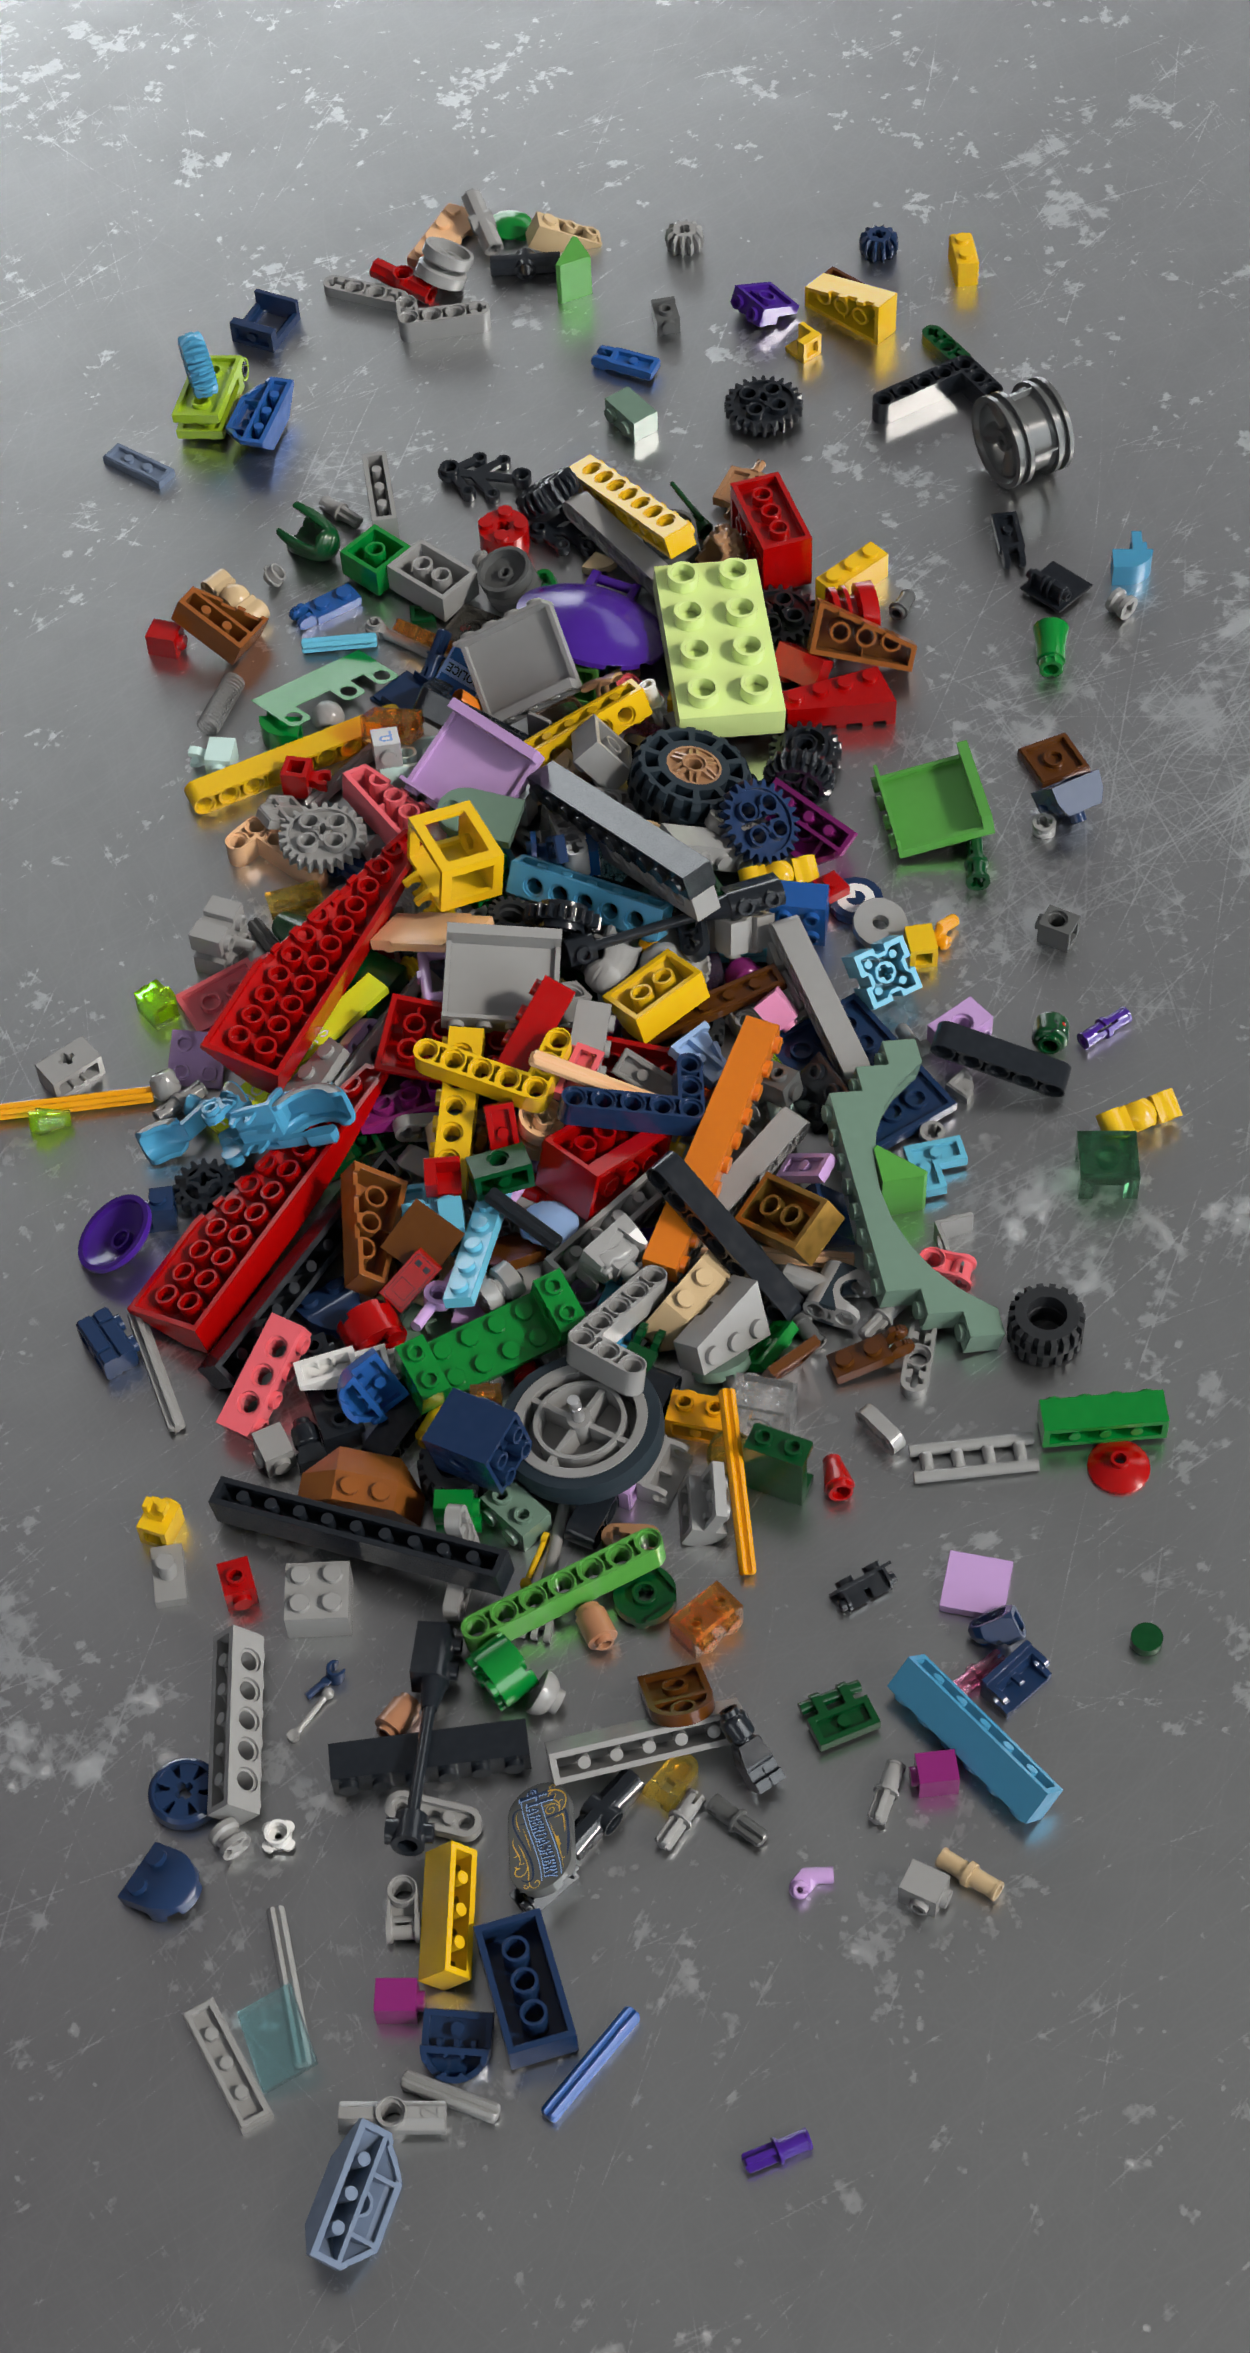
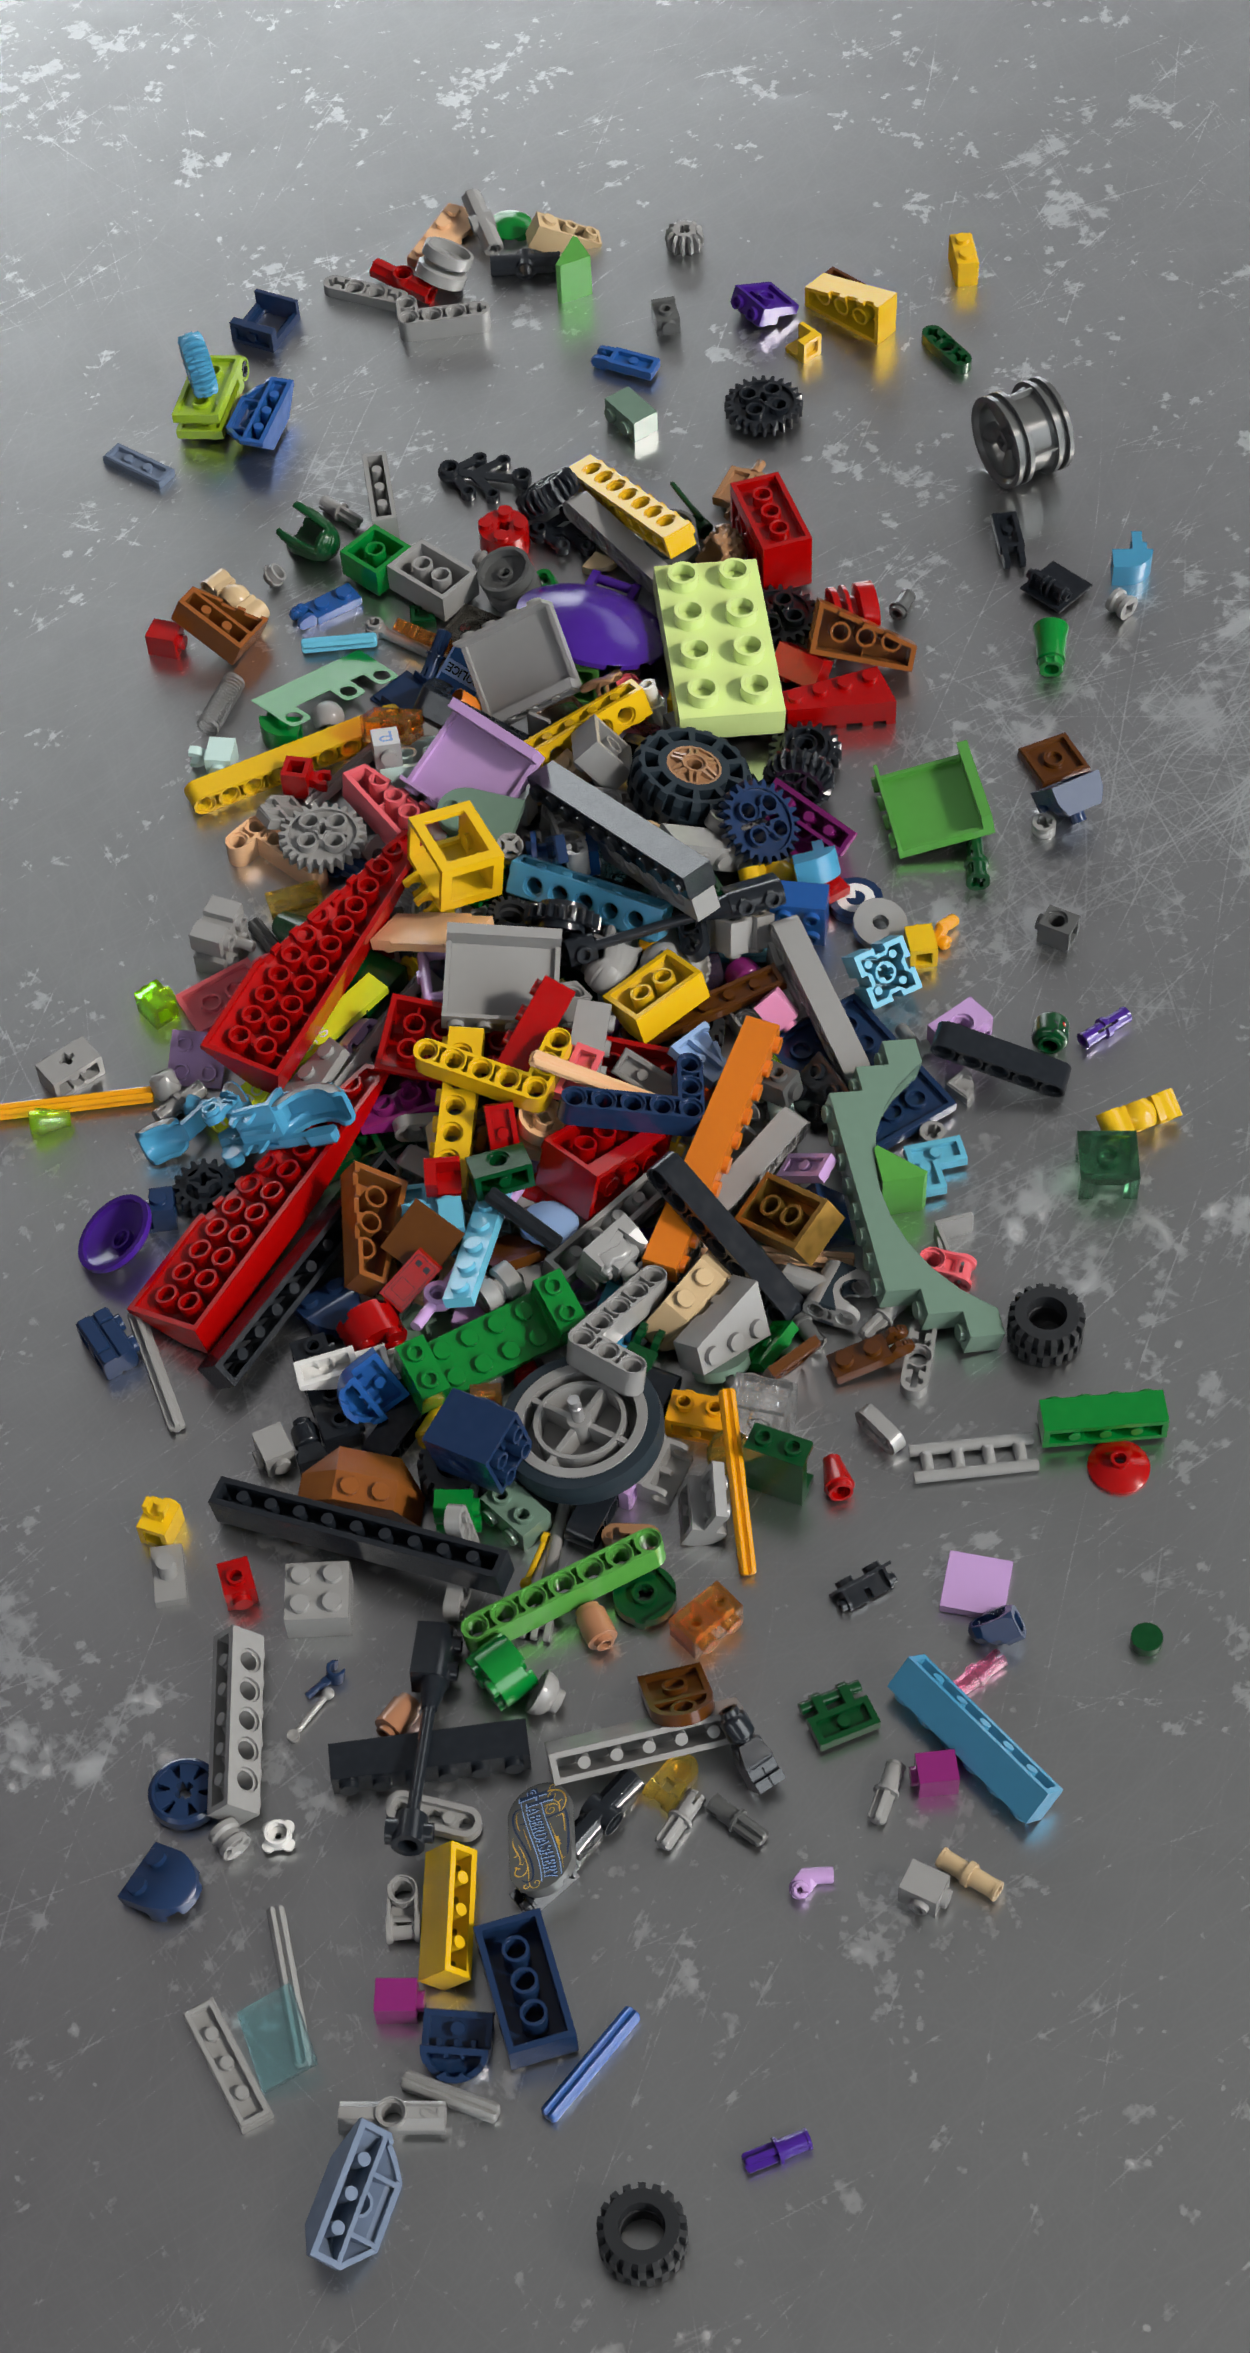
coral brick [216,1312,312,1442] -> none
yellow brick [815,541,889,601] -> none
dark blue gear [859,224,898,263] -> none
black beam [872,355,1003,424] -> none
dark blue hinge [980,1640,1052,1719] -> none
none -> light grey wheel [497,832,524,866]
none -> black tyre [596,2182,688,2287]
none -> dark azure brick [792,839,841,884]

